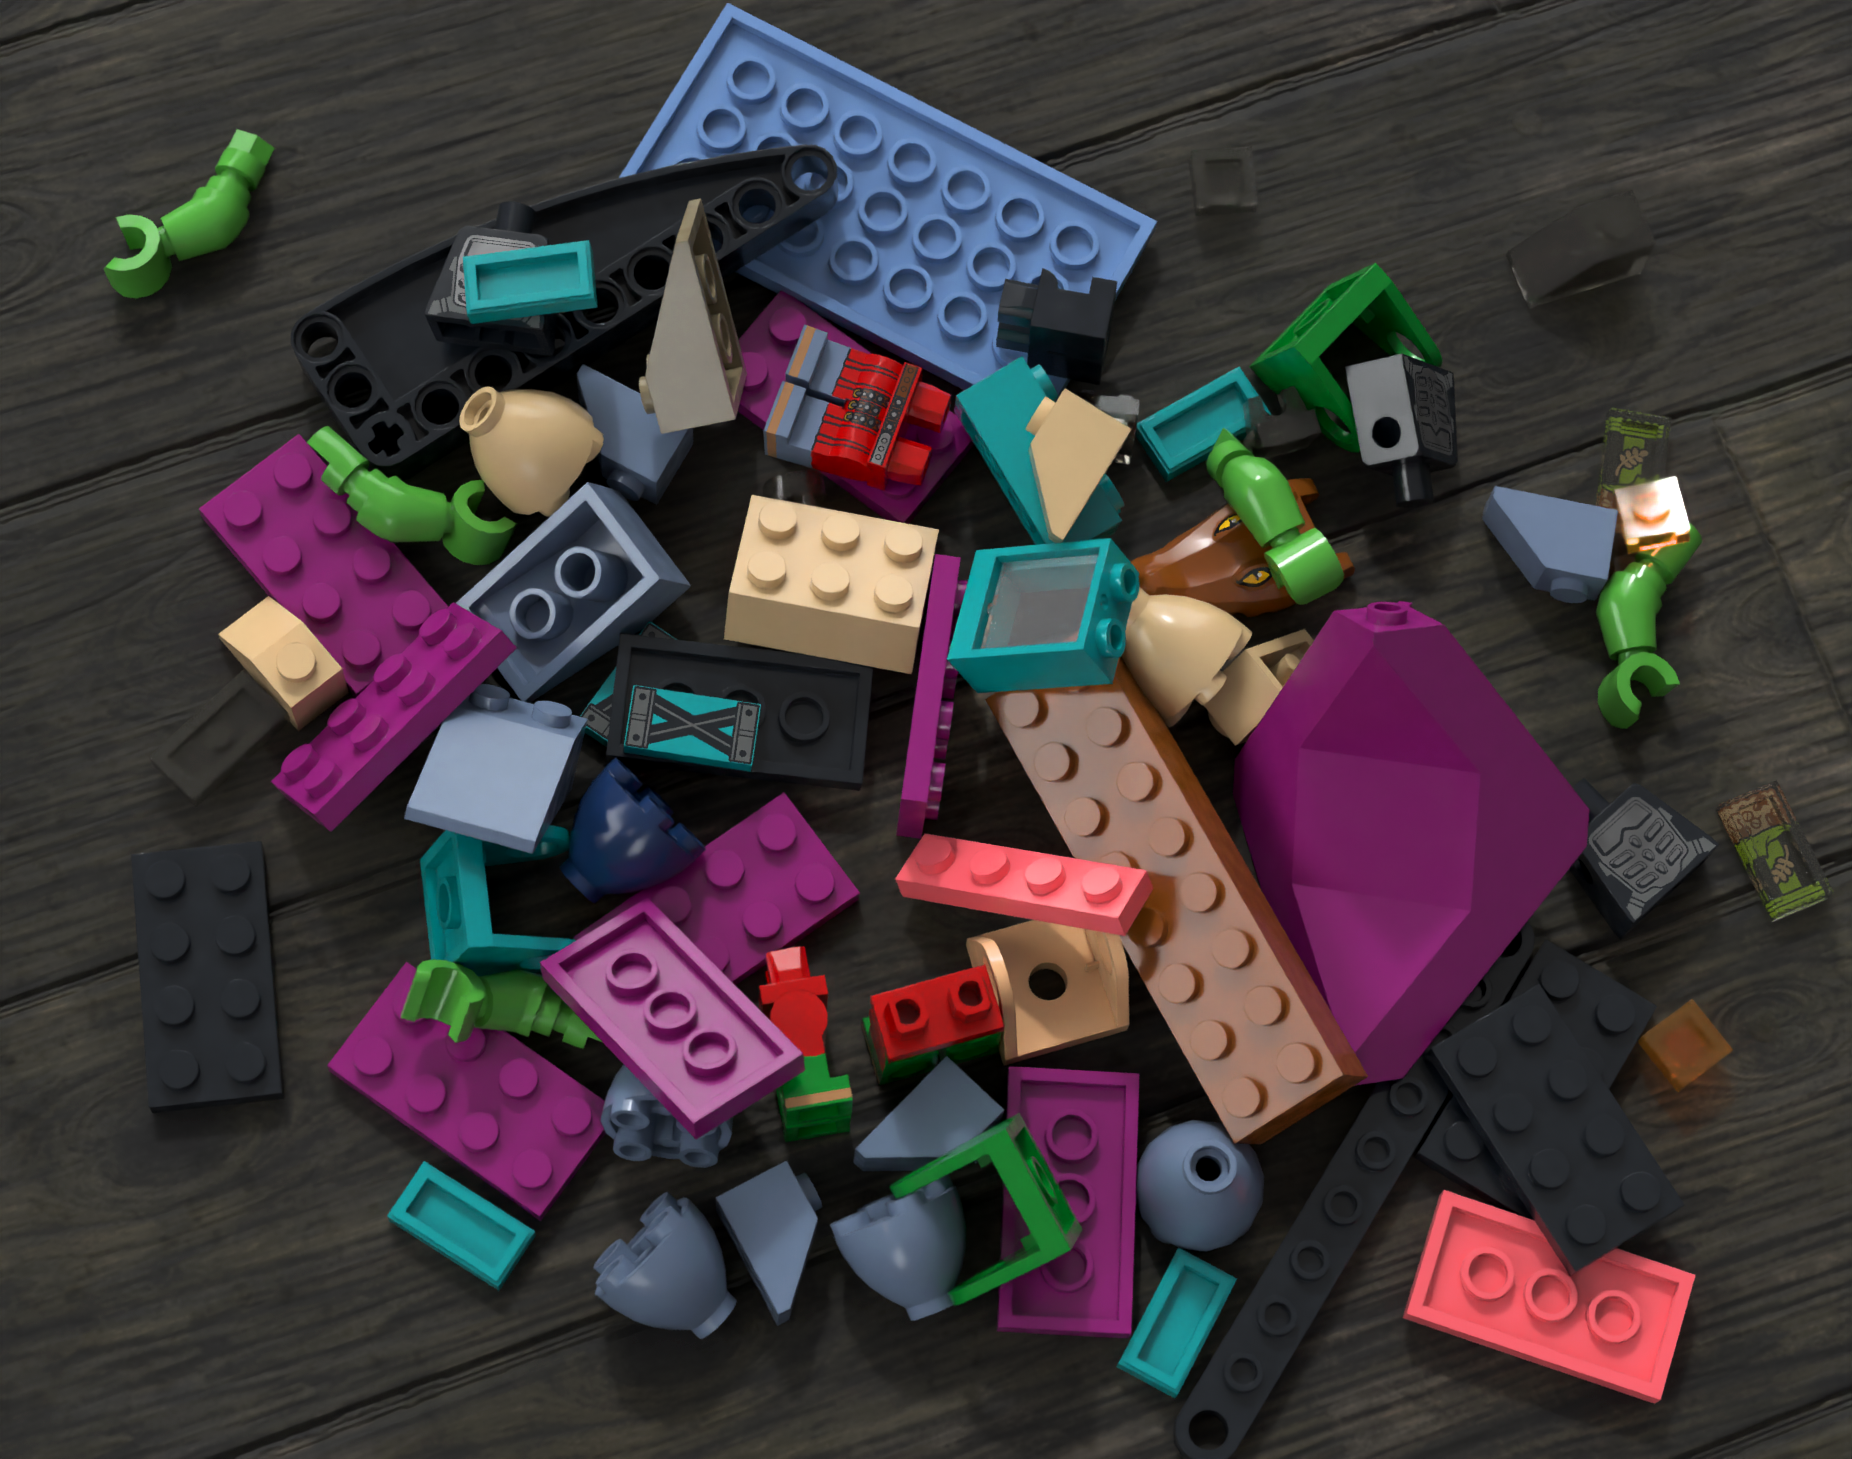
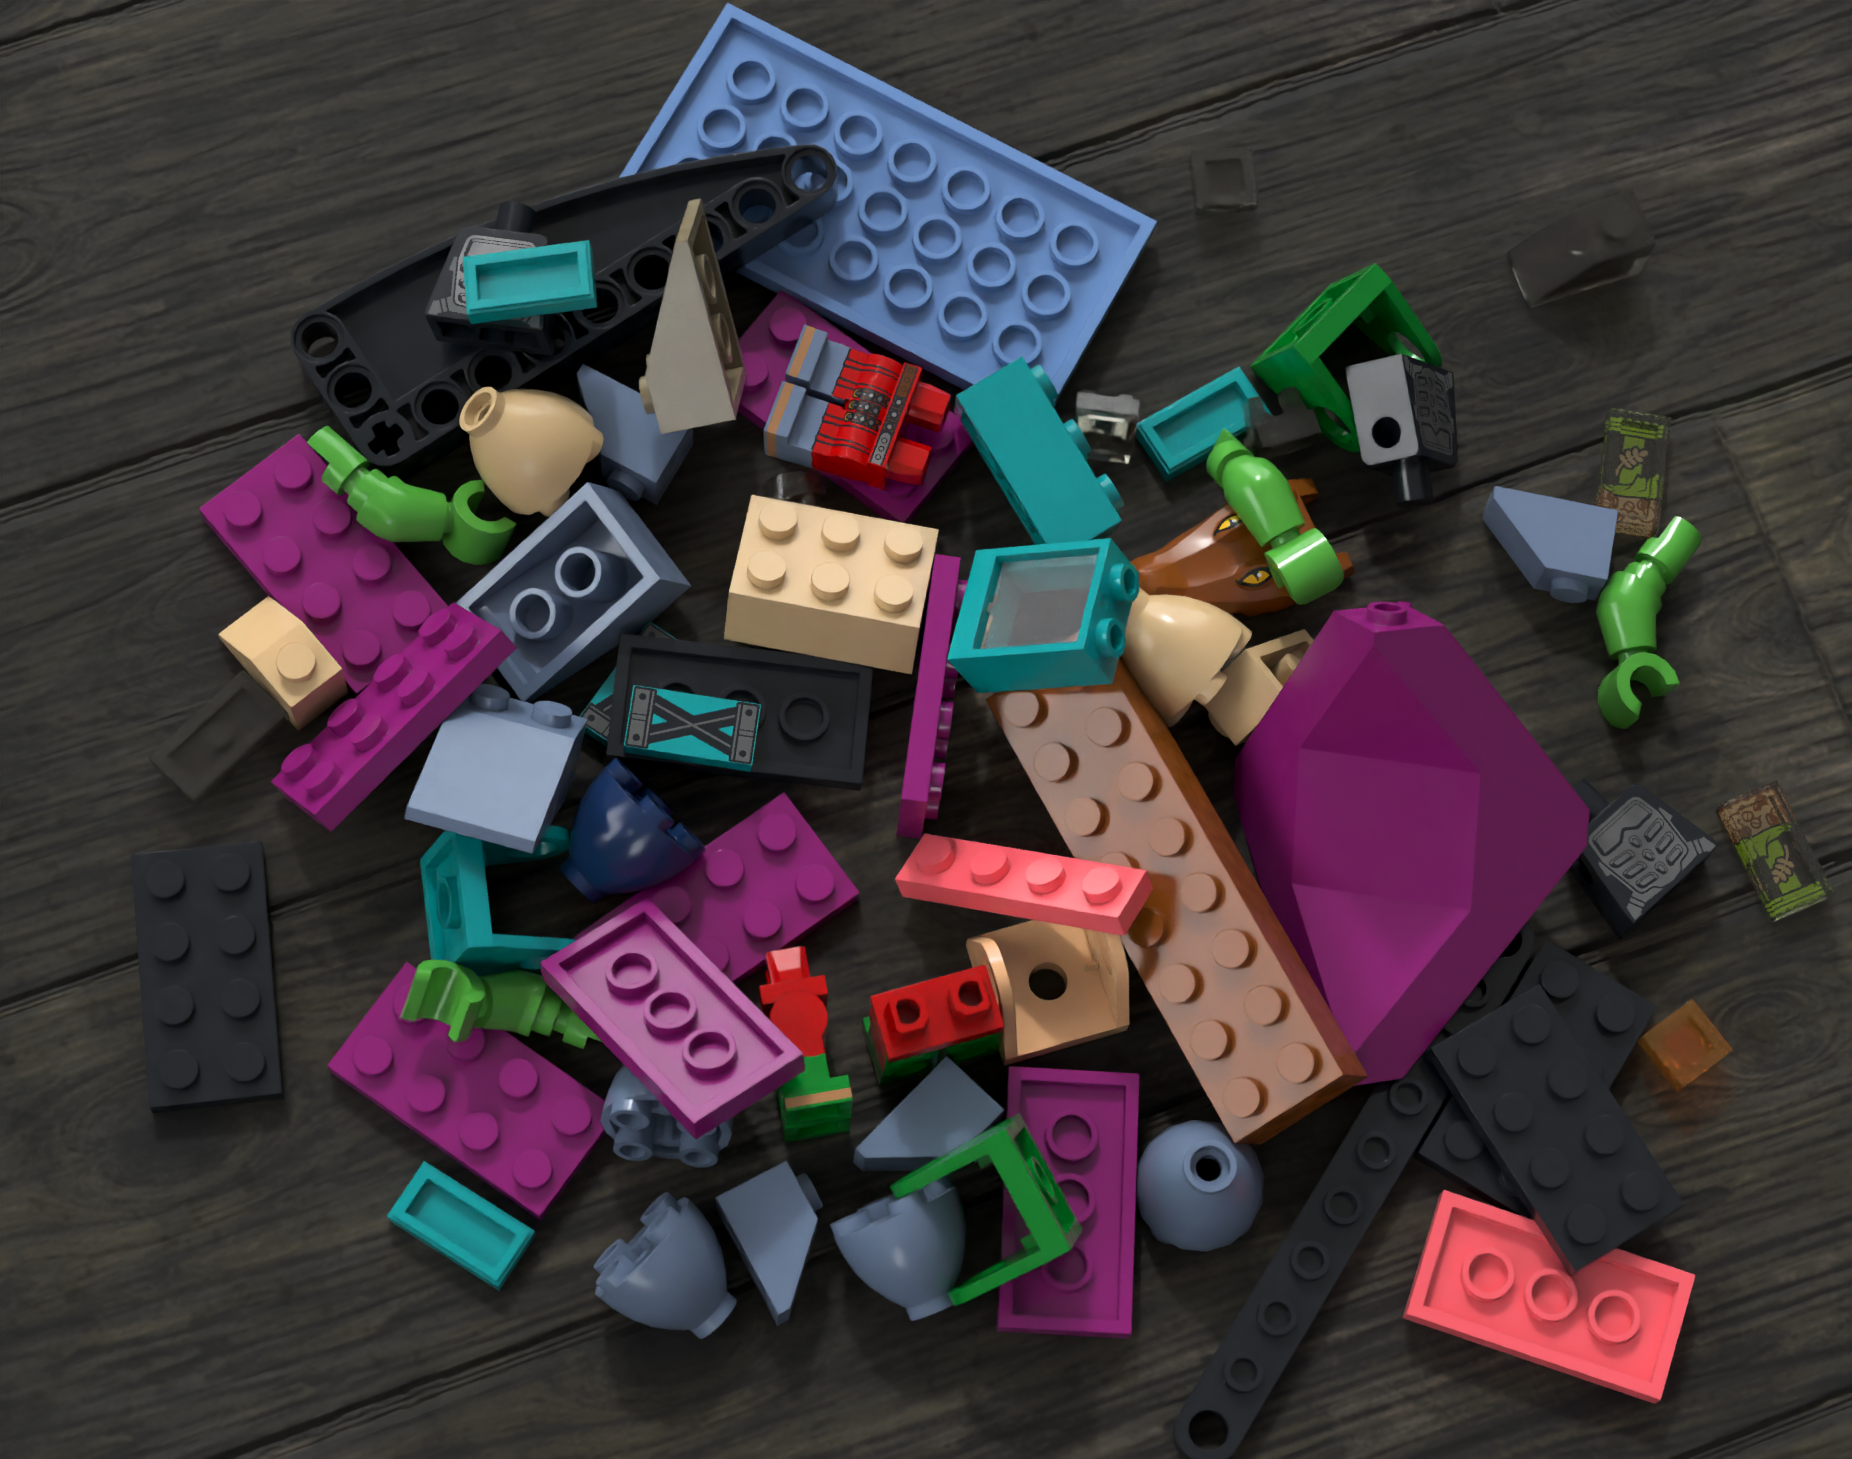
bright green piece [103,129,275,298] -> none
black hips [996,268,1117,386] -> none
tan slope [1025,388,1131,543] -> none
teal tile [1117,1248,1237,1398] -> none
clear orange plate [1614,477,1690,554] -> none

